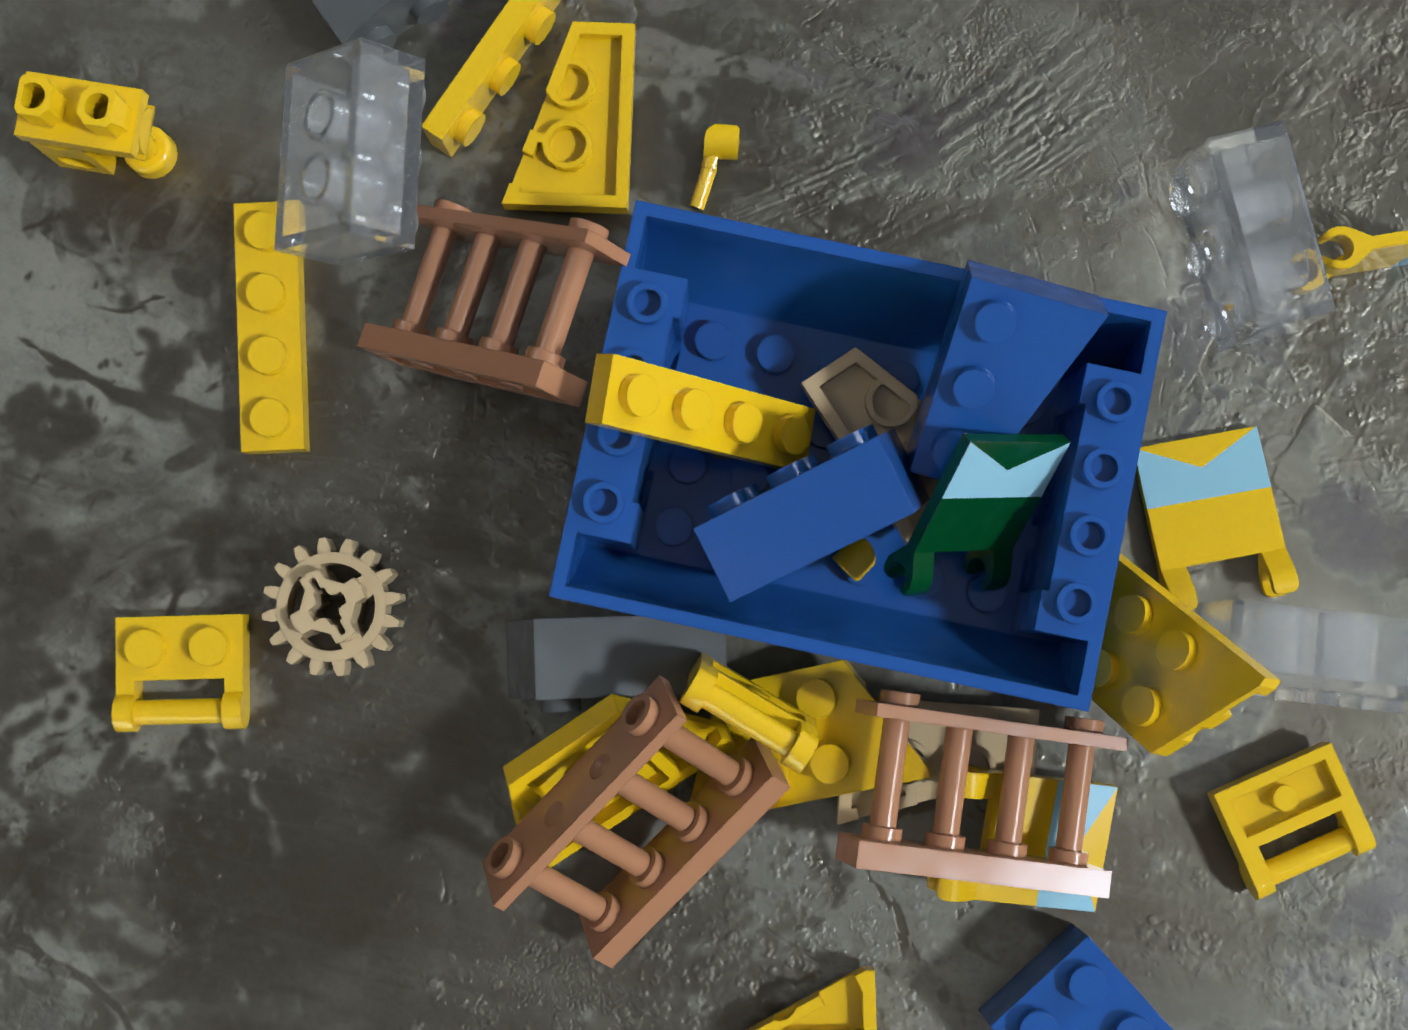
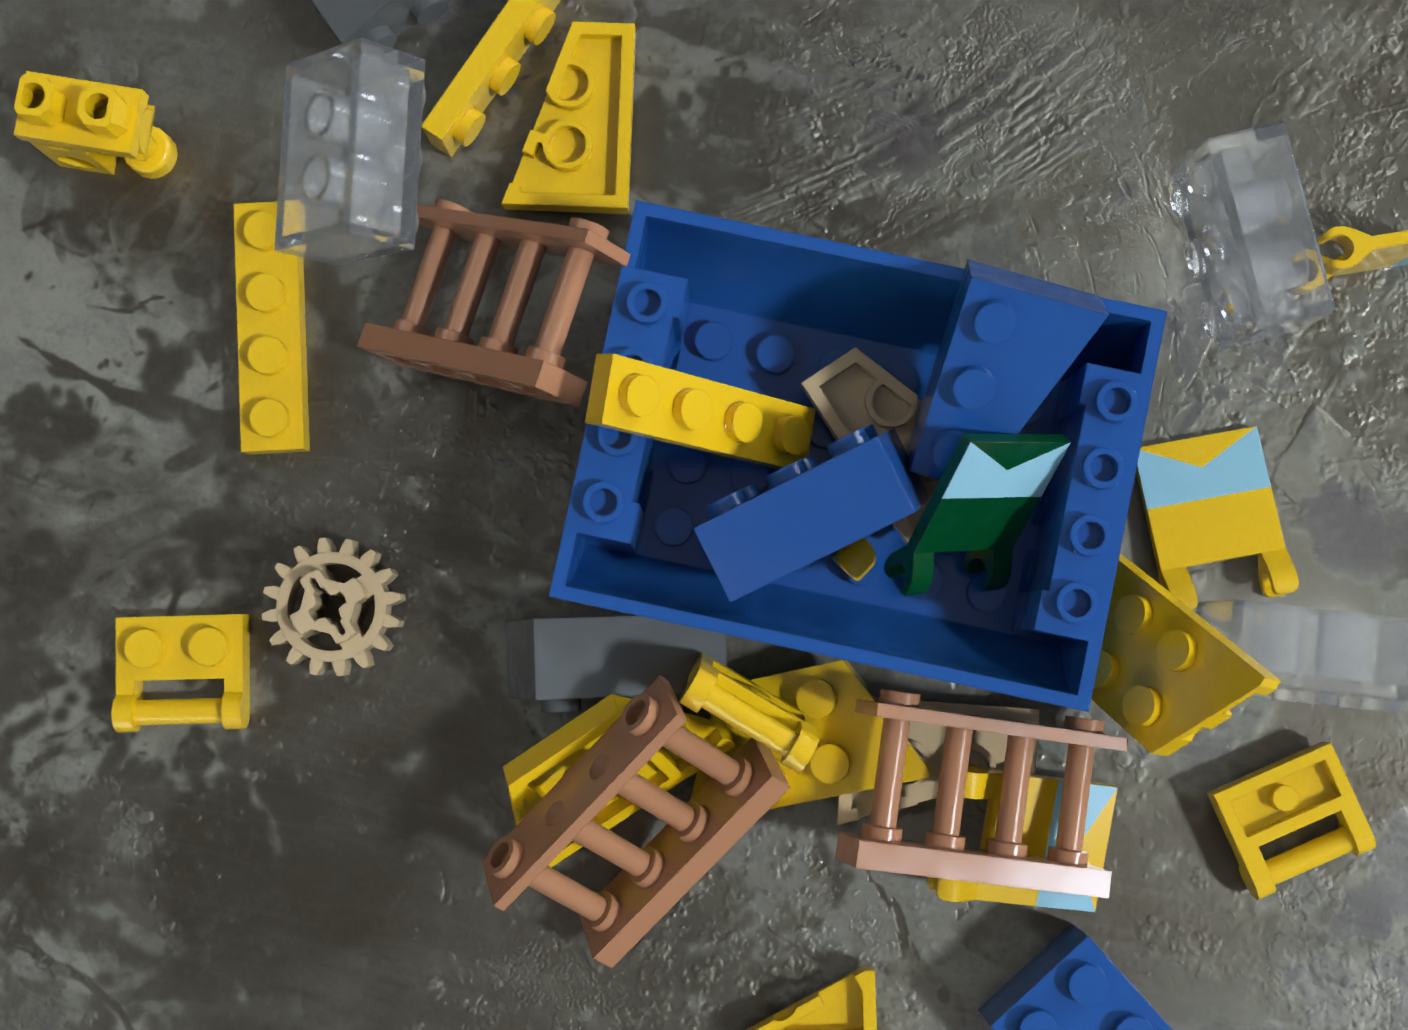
yellow hand [689,124,740,210] -> none

